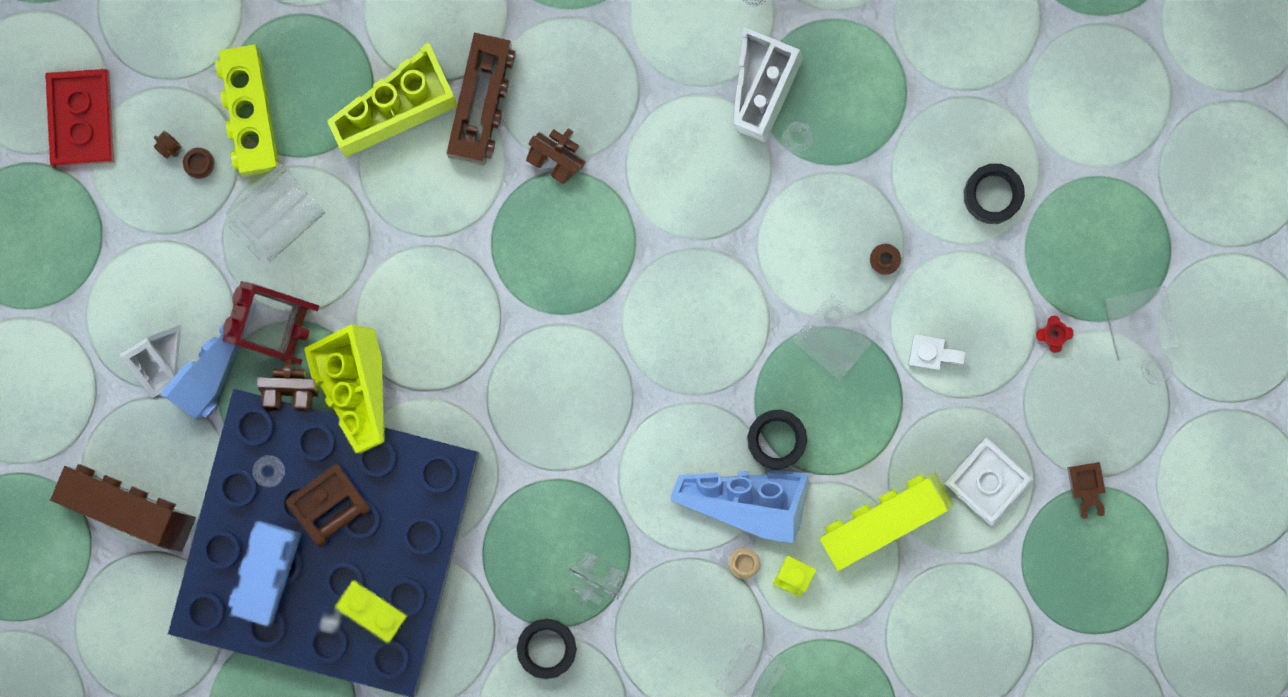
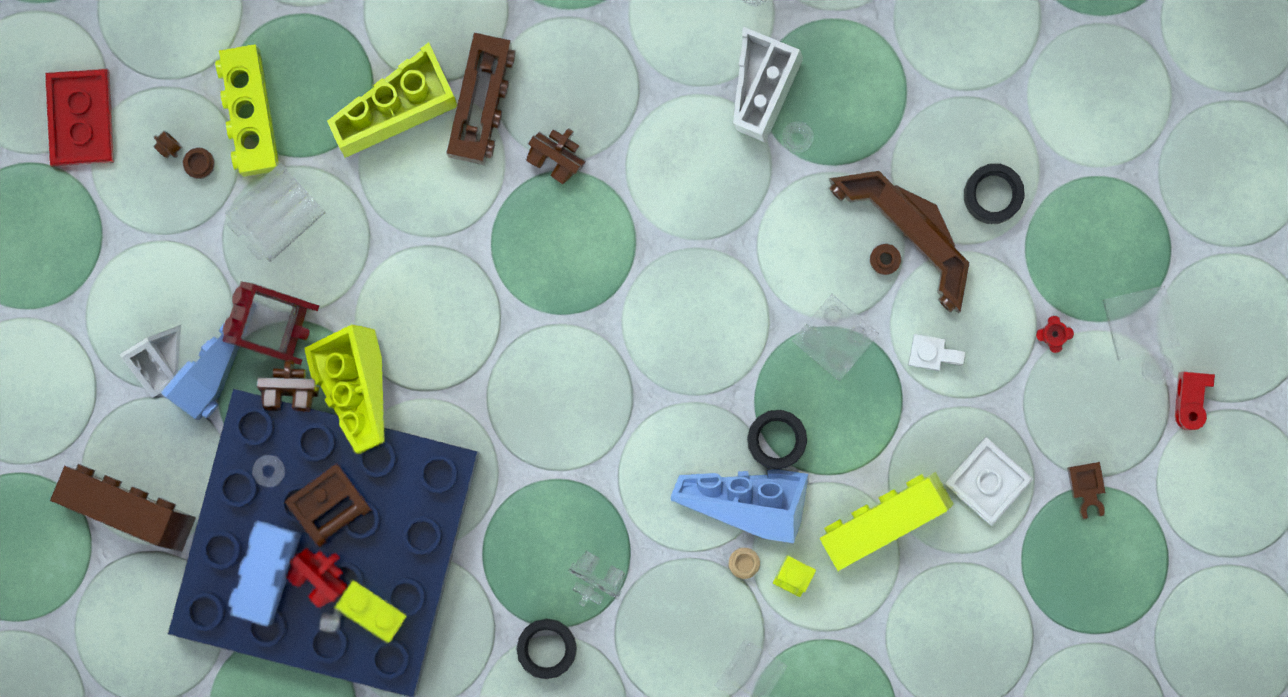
none -> red hips [286,548,348,608]
none -> reddish brown helmet [828,171,970,313]
none -> red leg [1175,371,1215,430]

